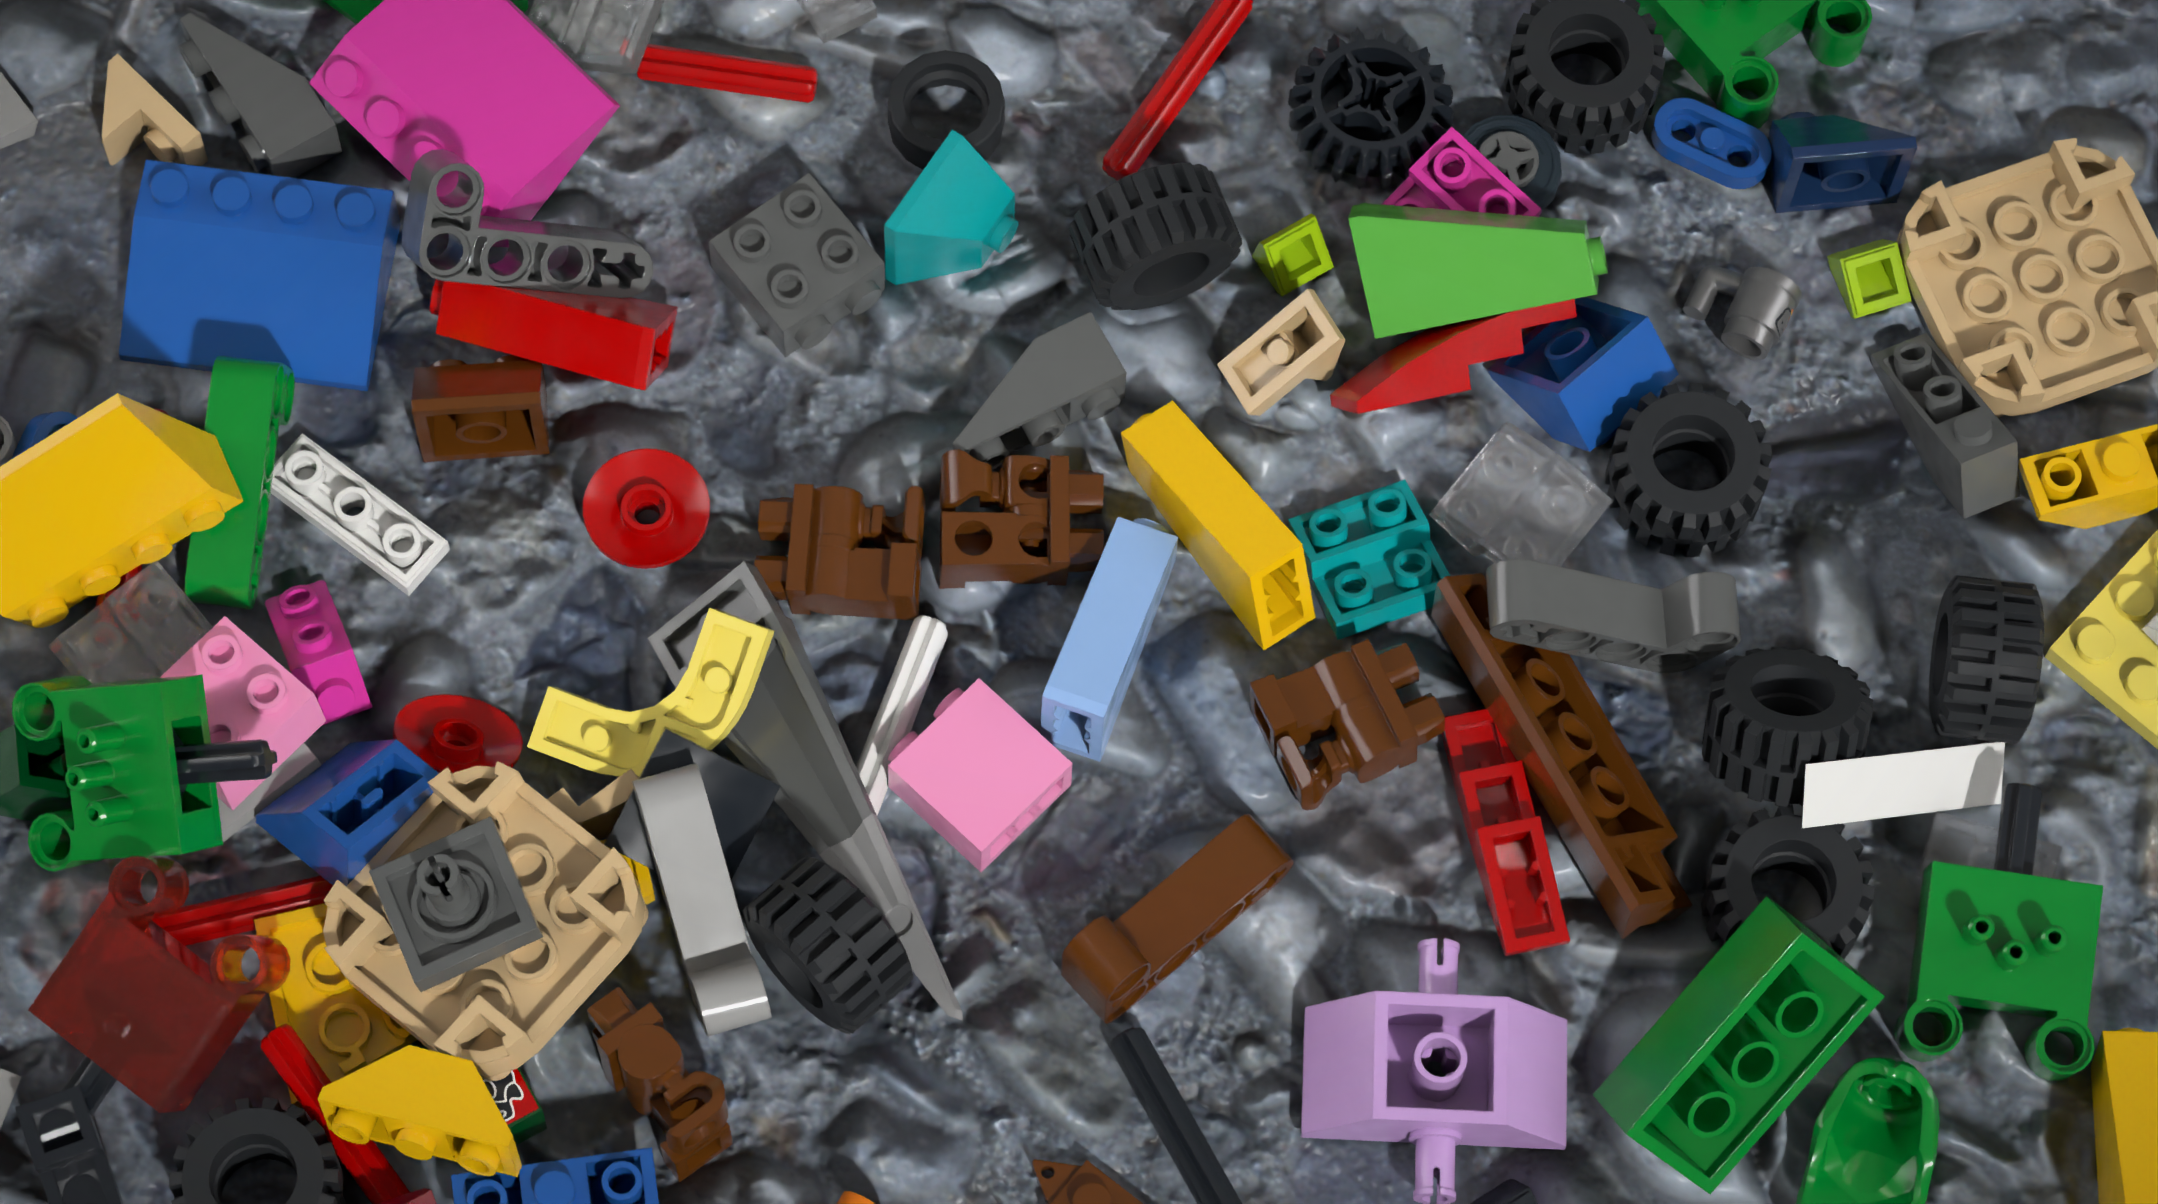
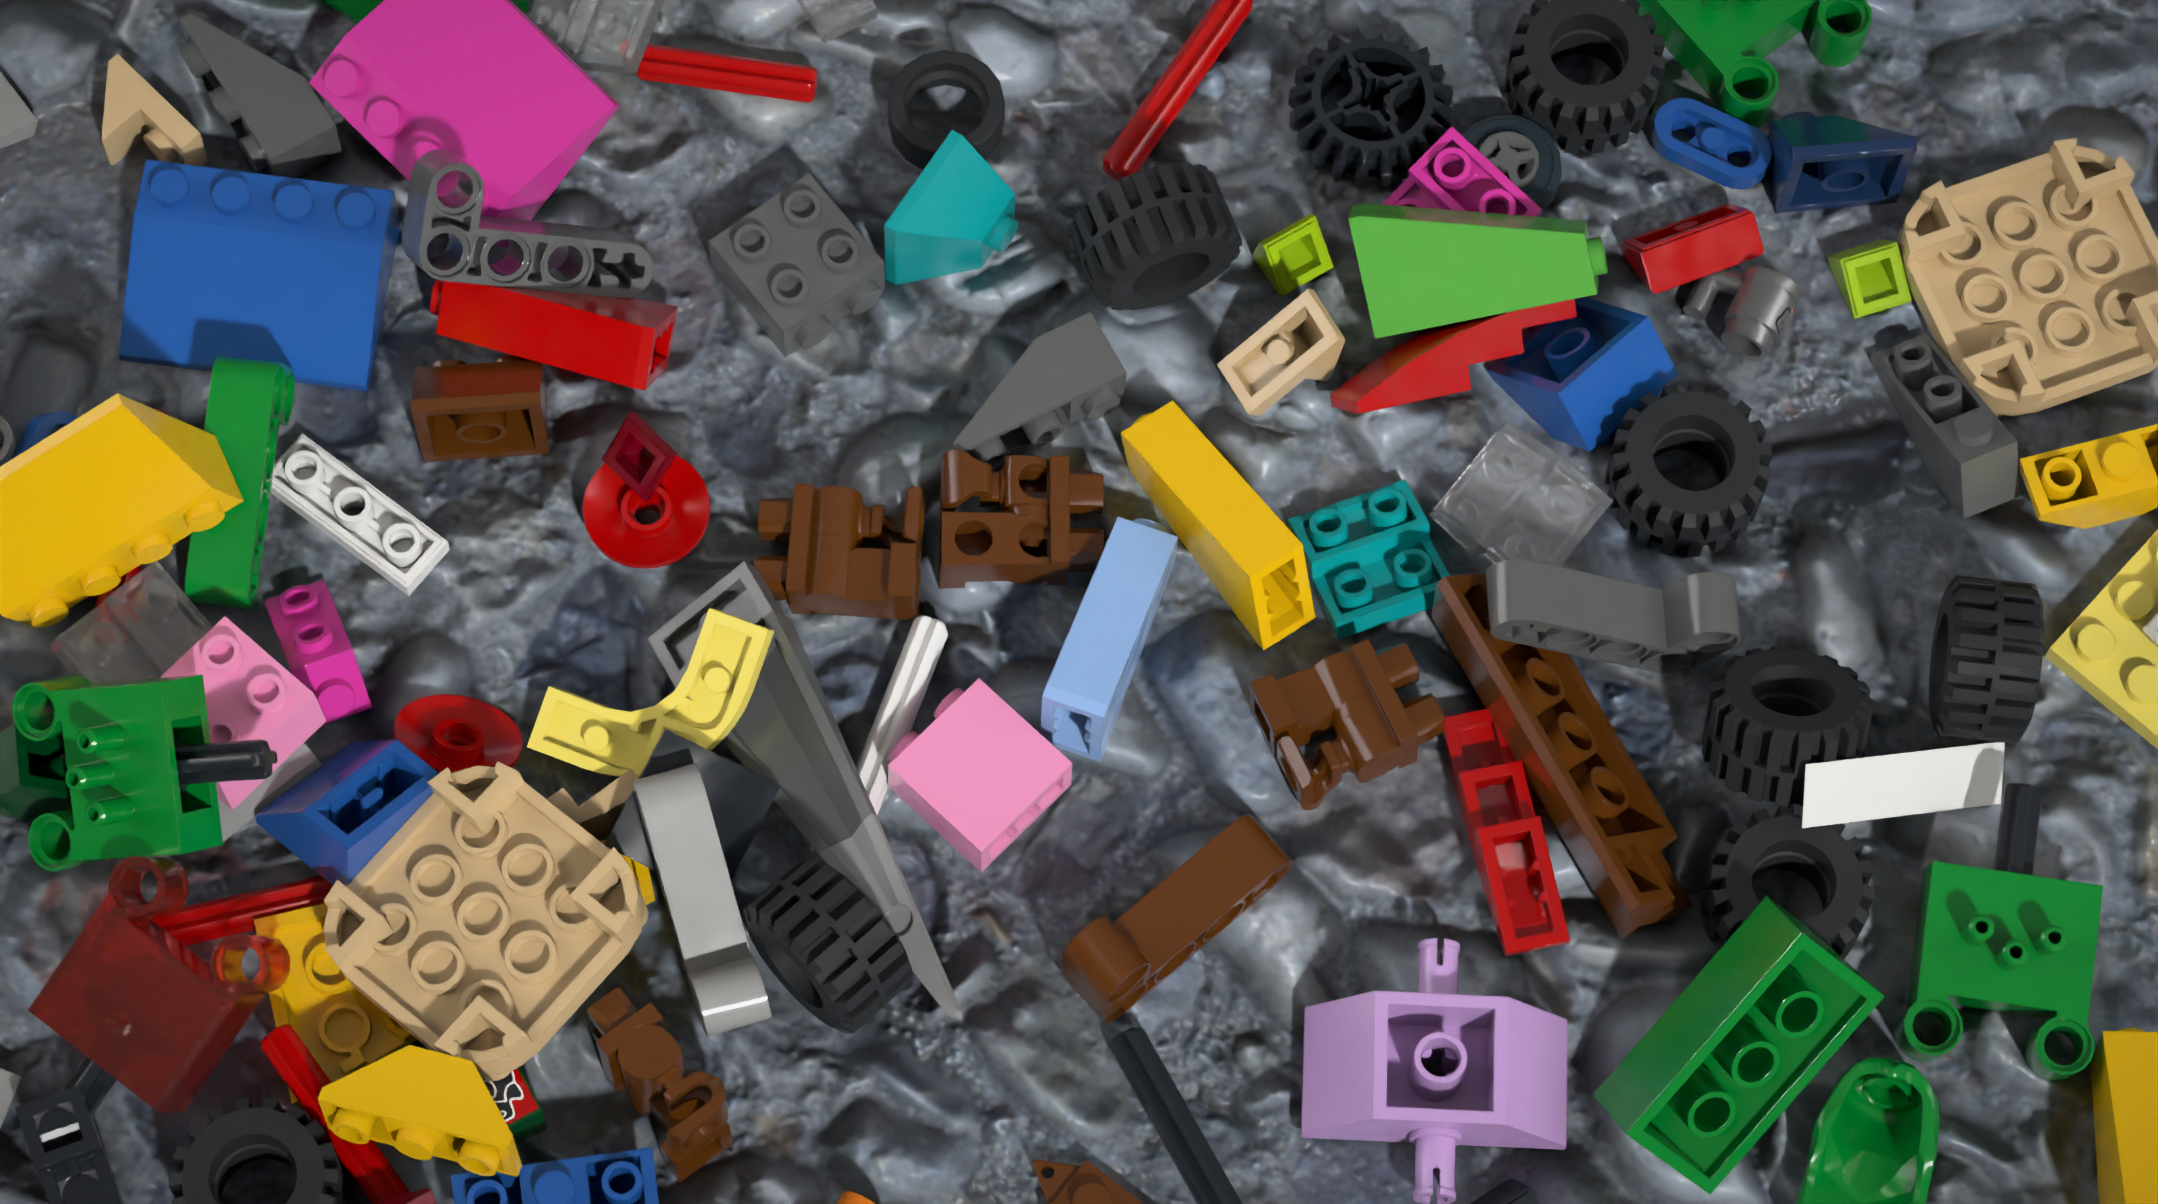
dark grey plate [369,816,543,992] -> none
none -> dark red slope [602,412,678,501]
none -> red slope [1620,203,1764,294]

